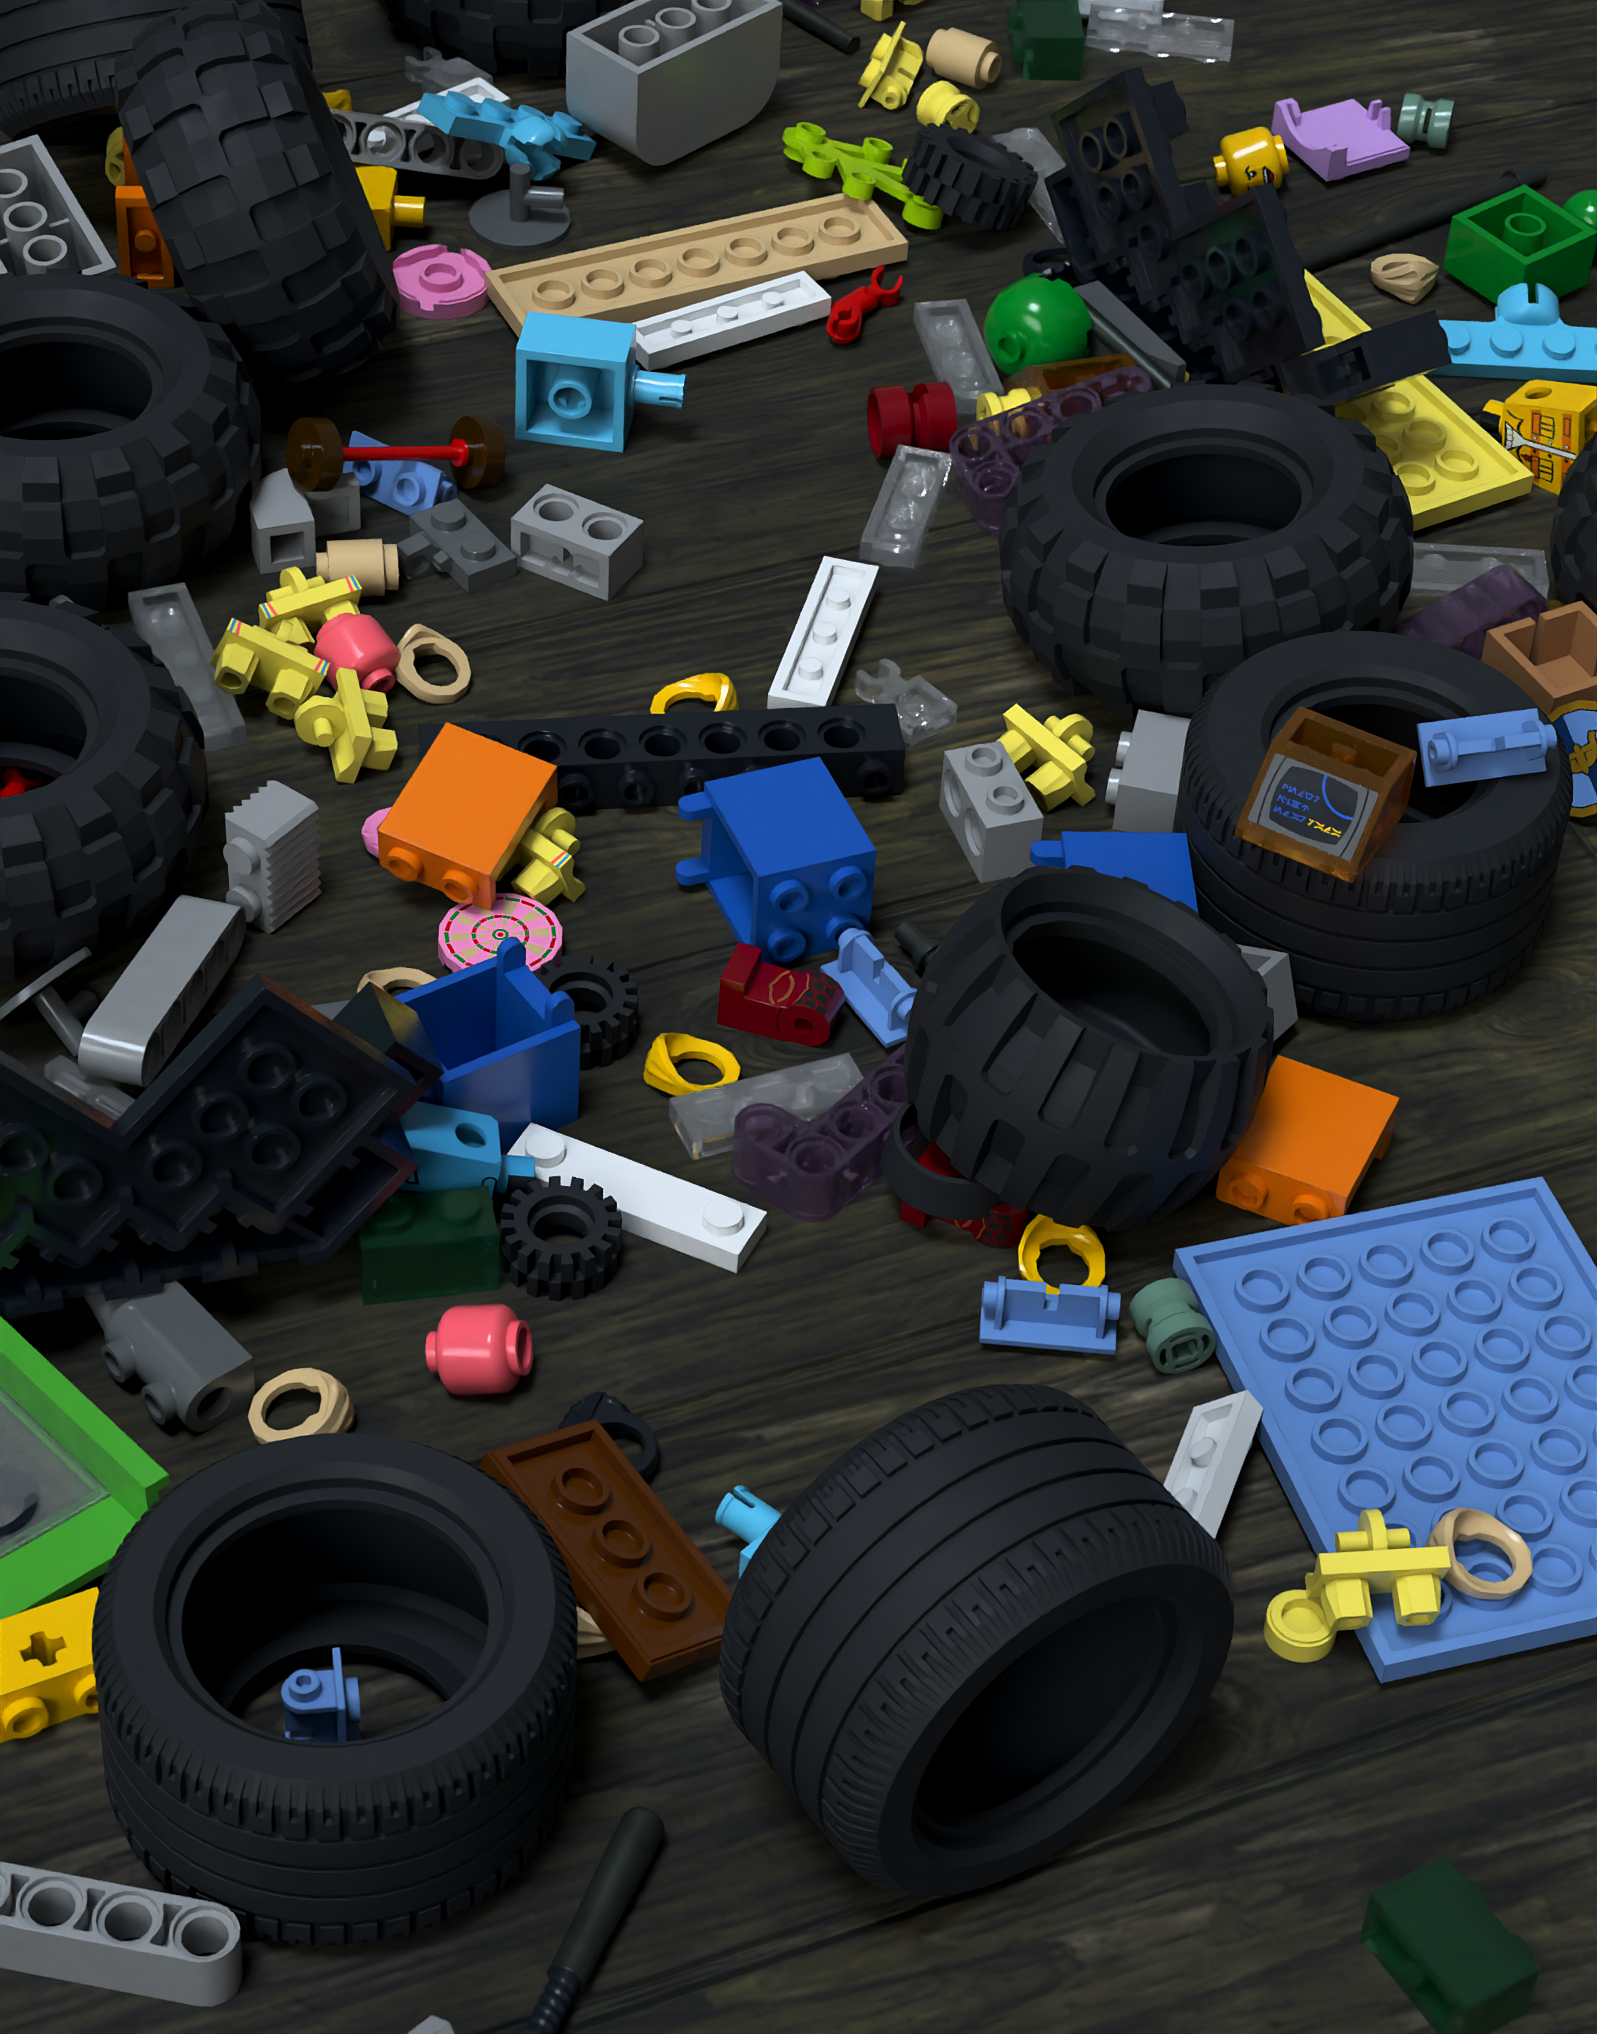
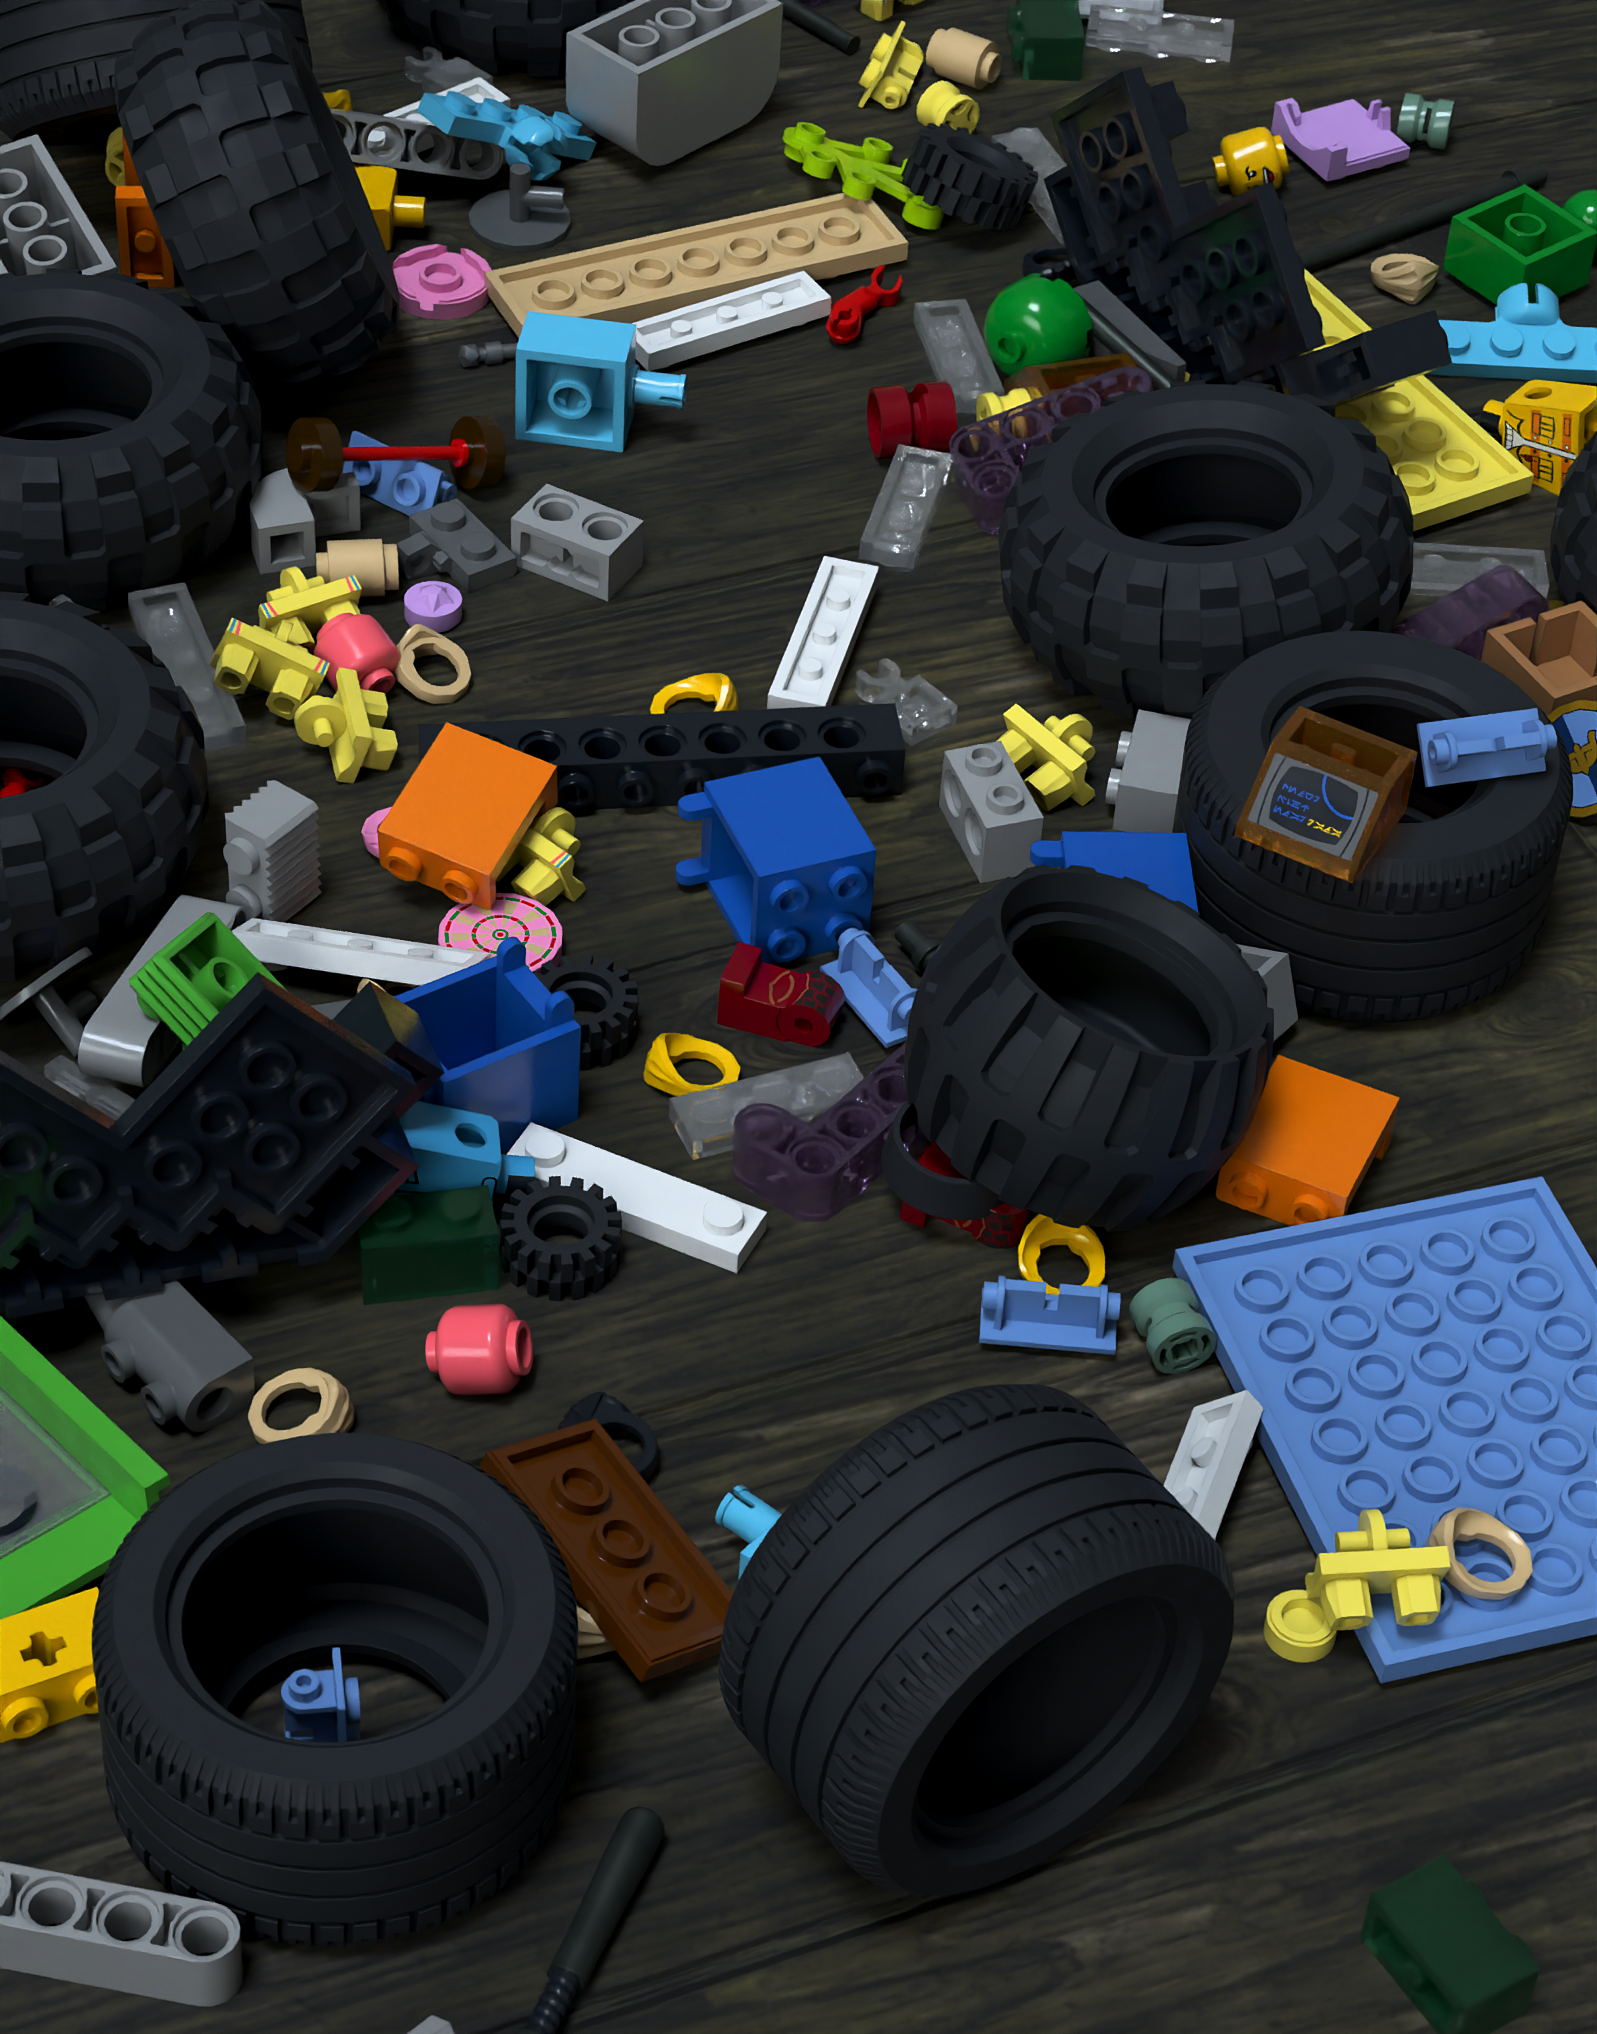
none -> bright green brick [129,912,286,1050]
none -> white plate [232,918,491,986]
none -> lavender tile [404,581,462,633]
none -> flat silver piece [458,341,518,367]

